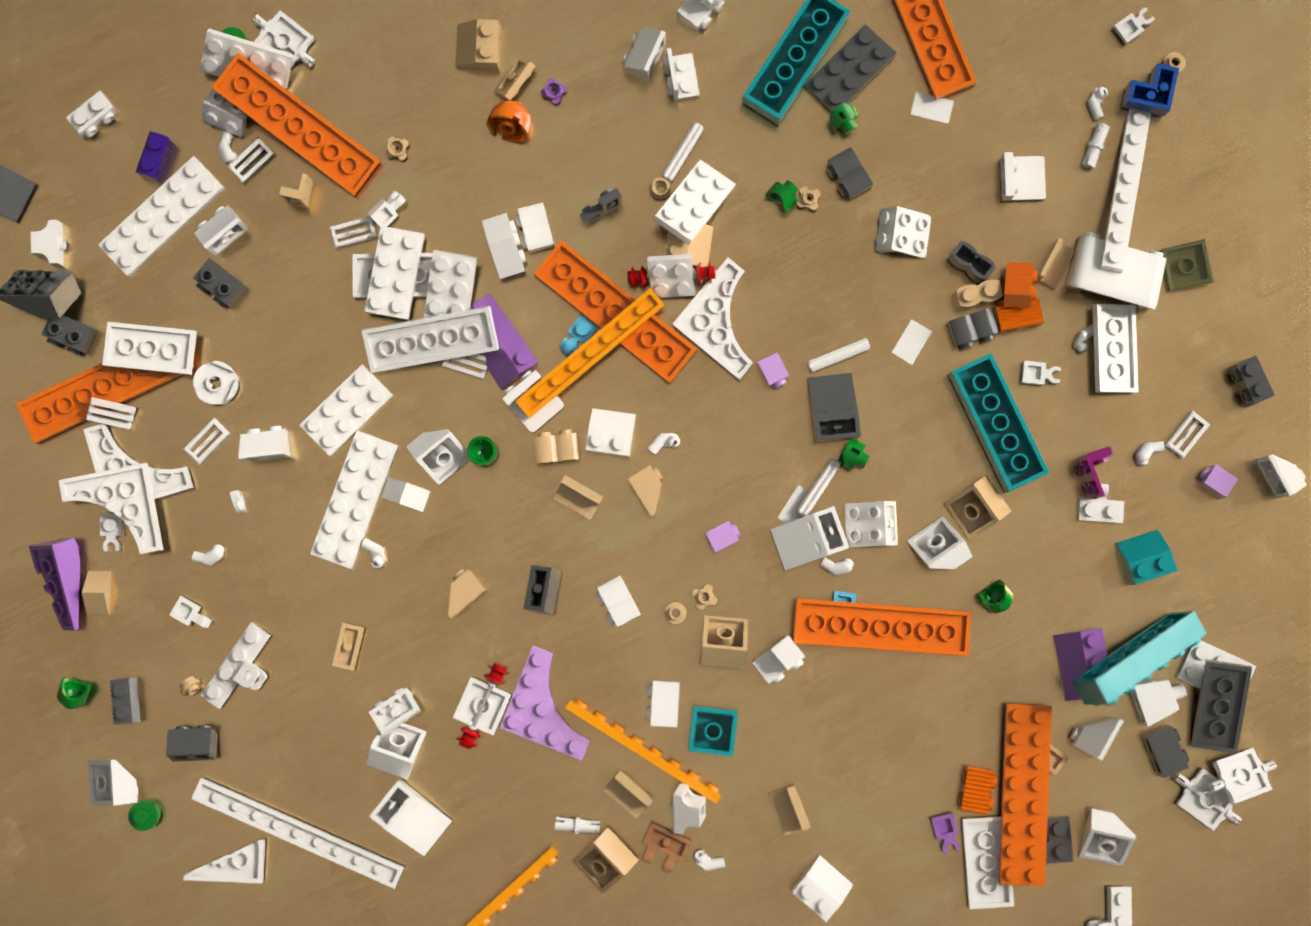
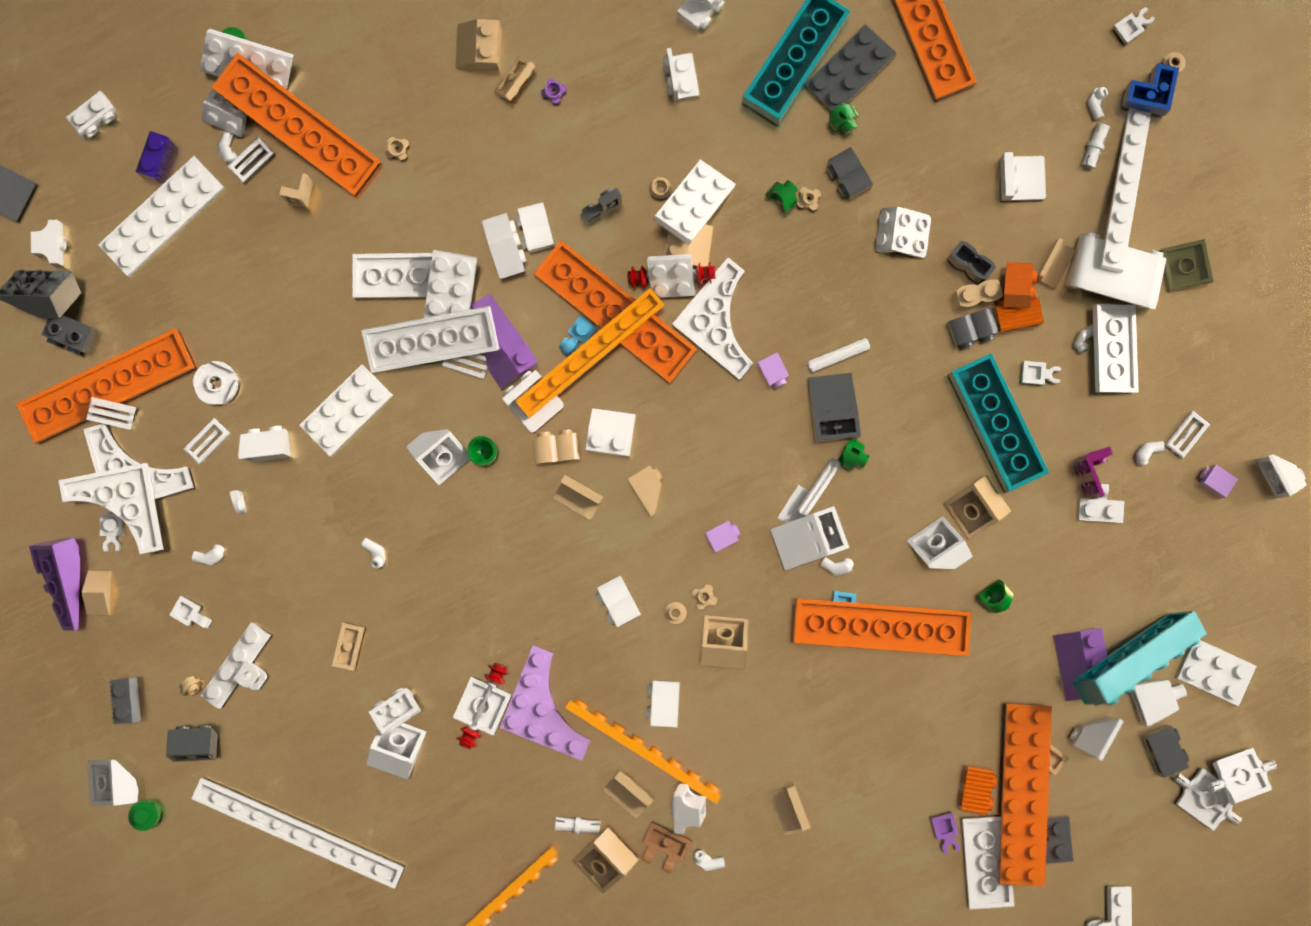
green piece [57,677,90,709] -> none
white plate [102,322,197,375] -> none
white wing [184,839,266,883] -> none
dark grey brick [193,258,247,308] -> none
white slope [194,205,249,256] -> none
white plate [252,10,315,67] -> none
white plate [310,431,399,569] -> none
white tile [329,216,378,249] -> none
white plate [364,226,425,320] -> none
white plate [367,190,406,228] -> none
white slope [369,779,452,856] -> none
white slope [381,477,430,512] -> none
tan slope [448,569,486,619] -> none
orange cylinder [486,101,531,142] -> none
dark grey brick [523,565,562,615] -> none
white slope [622,28,666,83] -> none
white arm [647,433,680,455] -> none
white axle [662,122,703,181] -> none
teal brick [688,705,738,756] -> none
white brick [751,635,805,684] -> none
white slope [791,855,853,922] -> none
white bracket [845,501,898,547] -> none
white sticker [892,319,932,365] -> none
white sticker [910,92,954,124] -> none
white slope [1079,809,1136,867] -> none
teal slope [1116,530,1178,585] -> none
dark grey plate [1191,659,1252,753] -> none
dark grey brick [1229,356,1275,407] -> none

